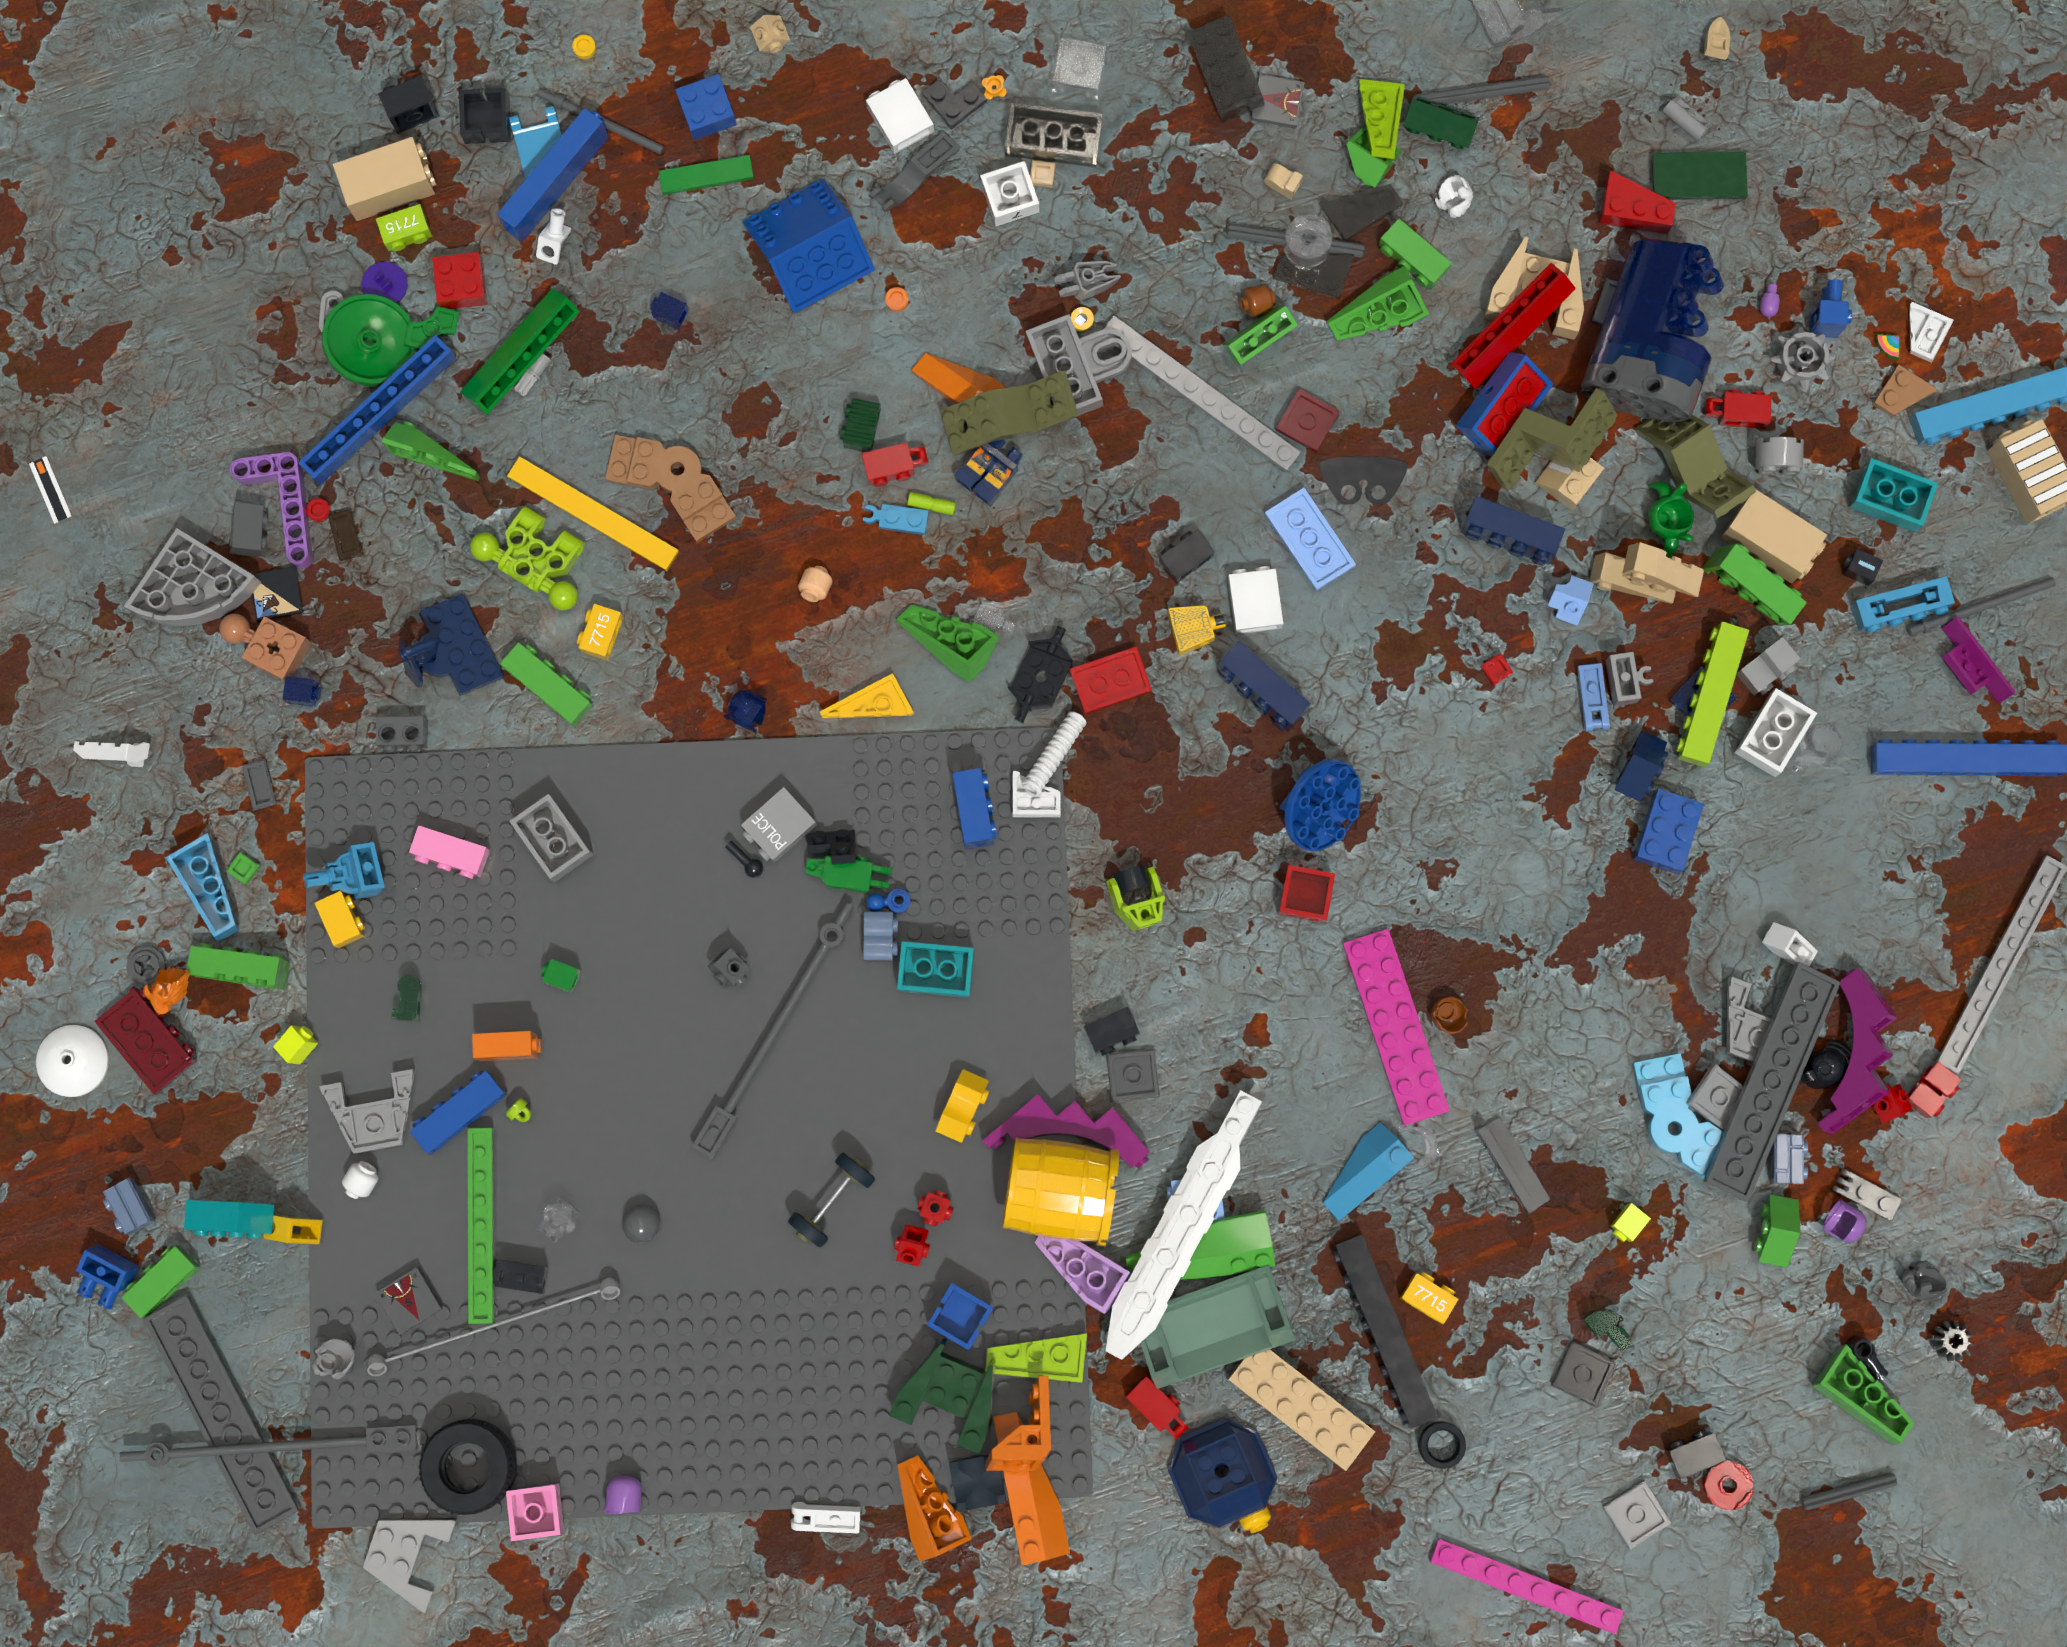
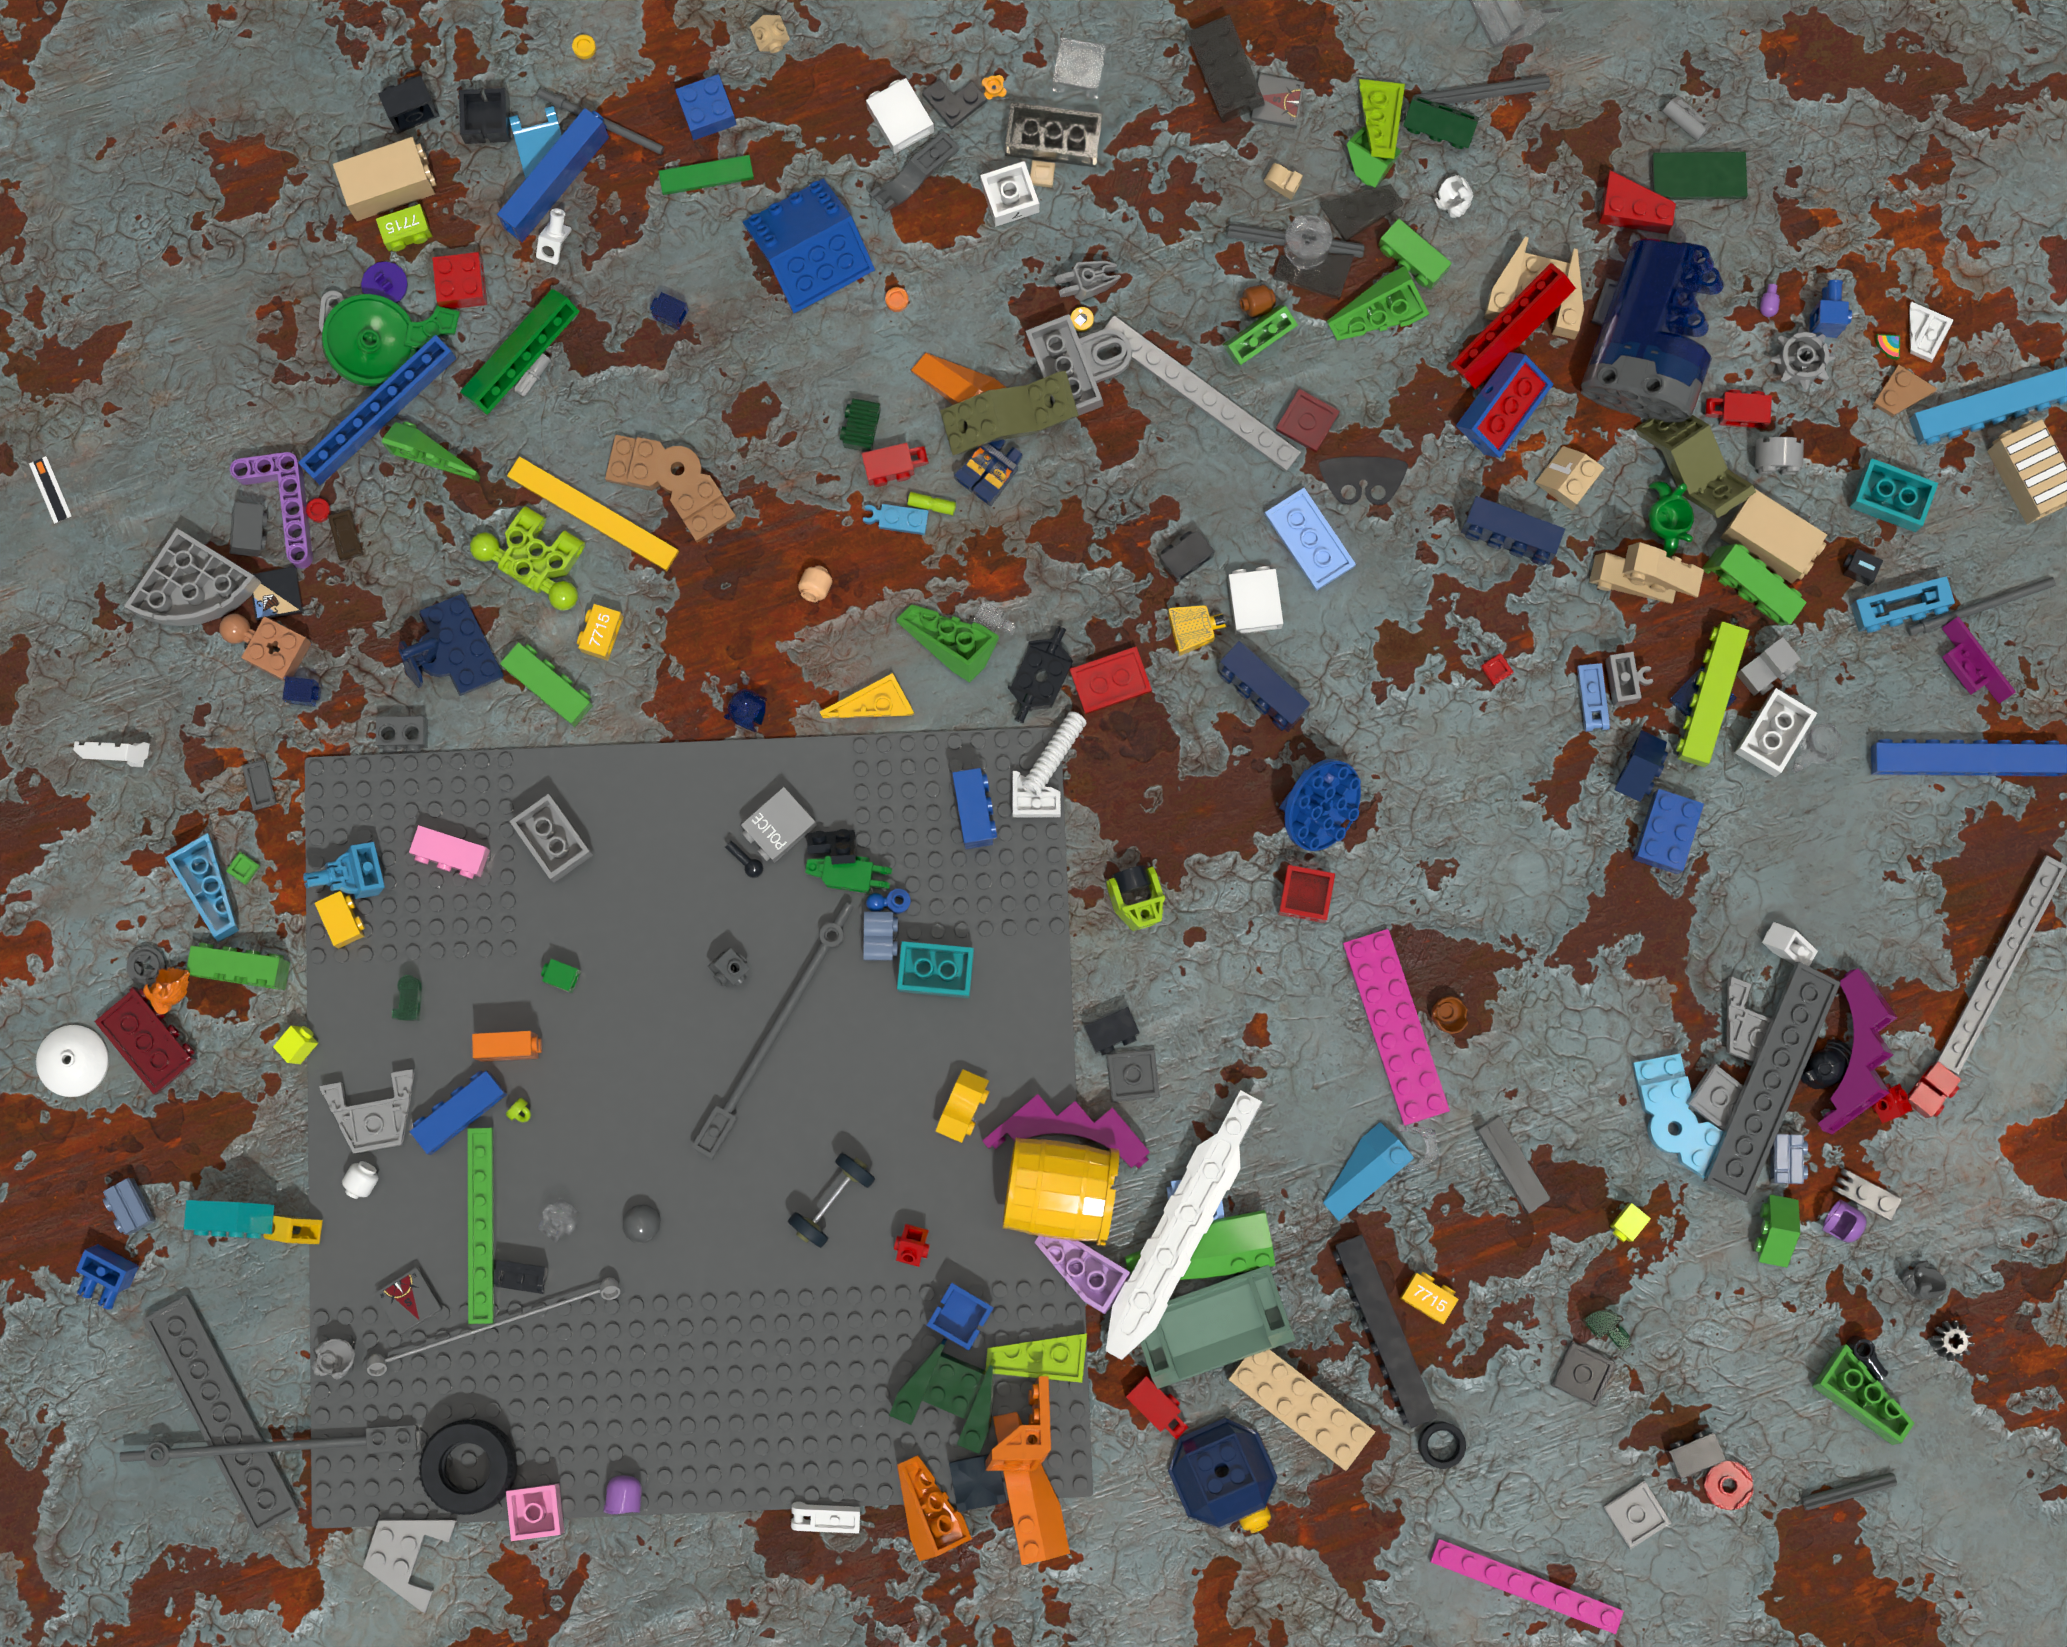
bright green brick [121,1246,201,1319] -> none
red brick [917,1190,954,1227] -> none
olive bracket [1487,388,1618,491] -> none
light blue brick [1548,576,1594,626] -> none
tan plate [1704,17,1730,60] -> none

